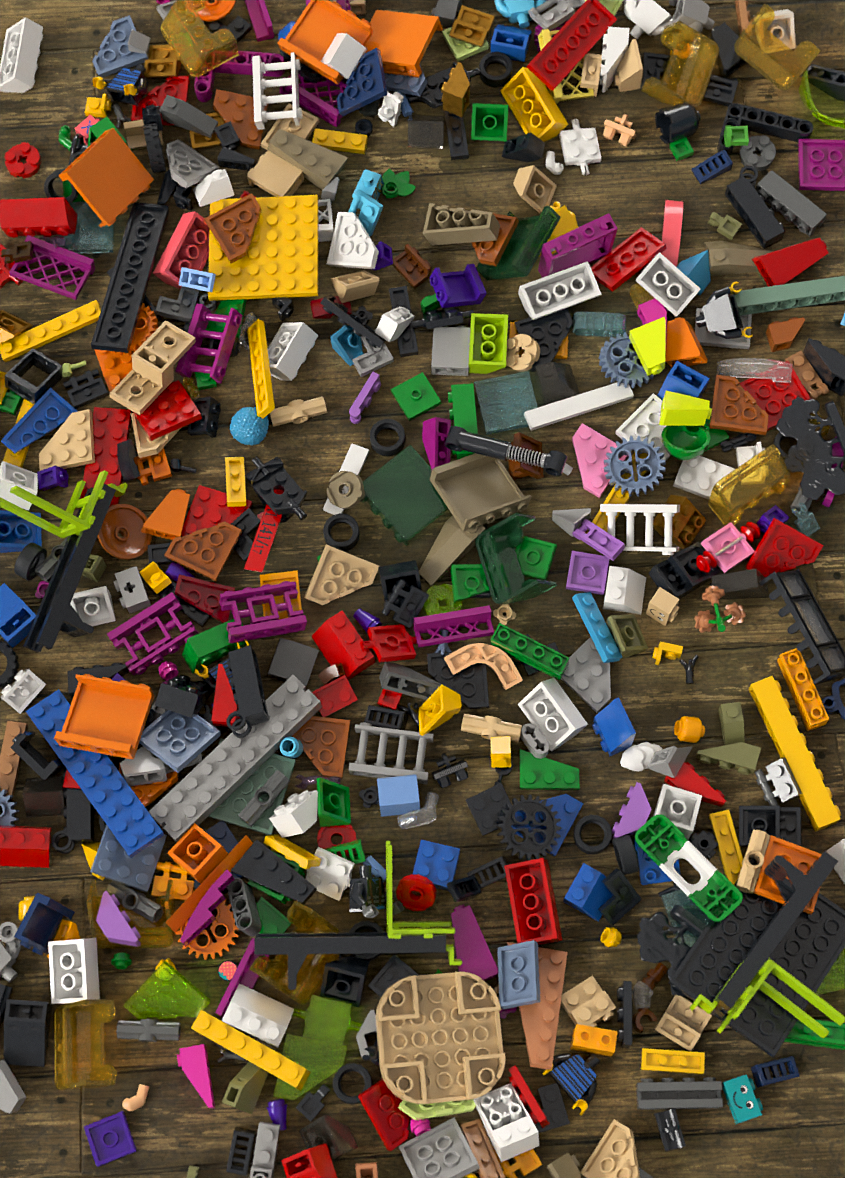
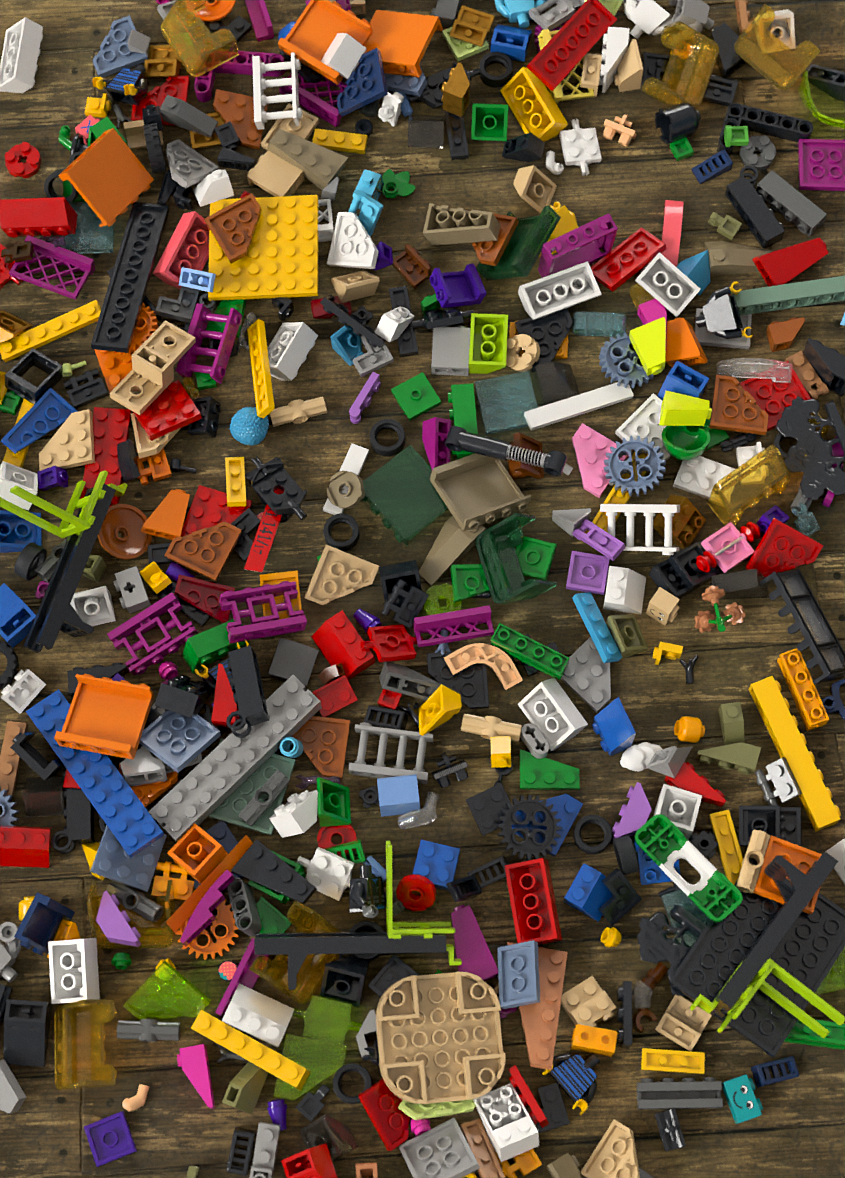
yellow plate [264,835,321,869] -> none
tan plate [493,603,516,625] -> none

